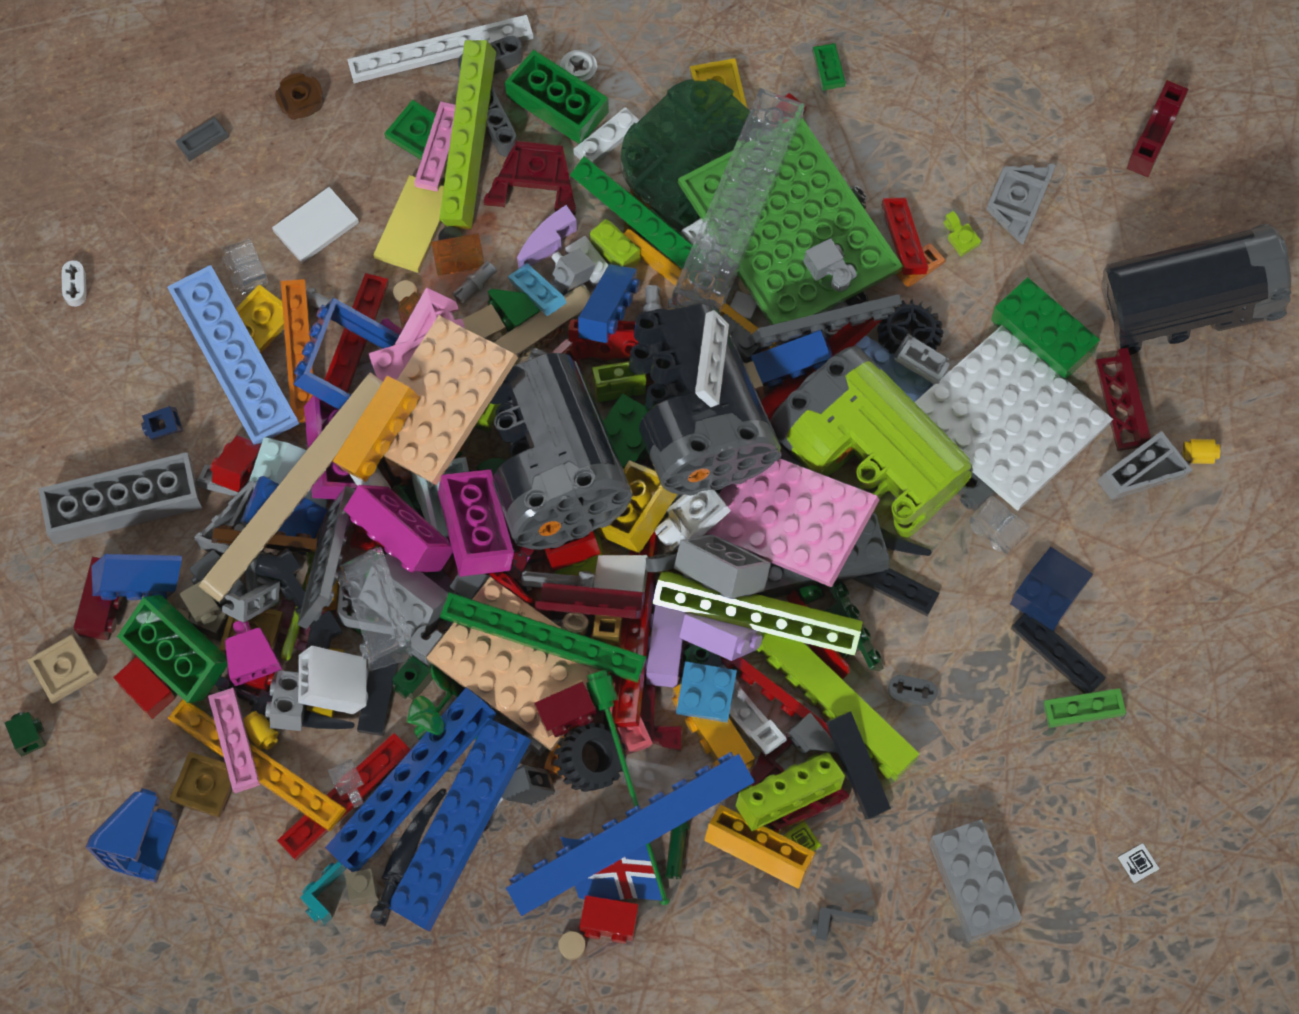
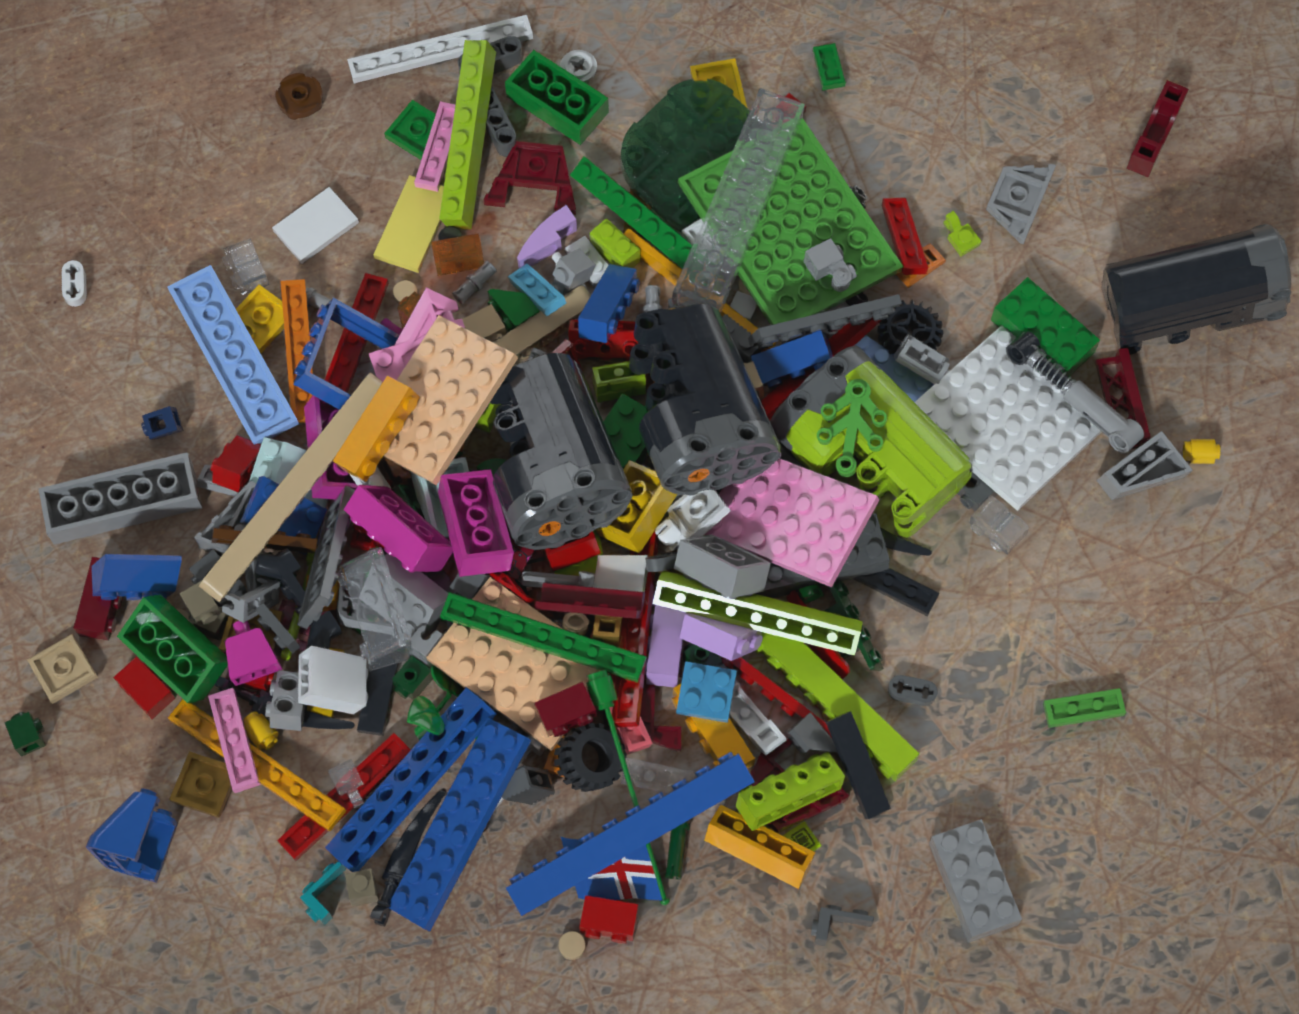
dark grey tile [176,117,229,162] -> none
white plate [573,107,641,164] -> none
white plate [695,310,729,407] -> none
dark blue slope [1010,546,1093,631] -> none
black tile [1011,613,1106,694] -> none
white sticker [1118,843,1159,883] -> none
none -> dark grey plate [255,603,300,654]
none -> bright green plant [817,379,887,477]
none -> piece [1006,331,1144,454]

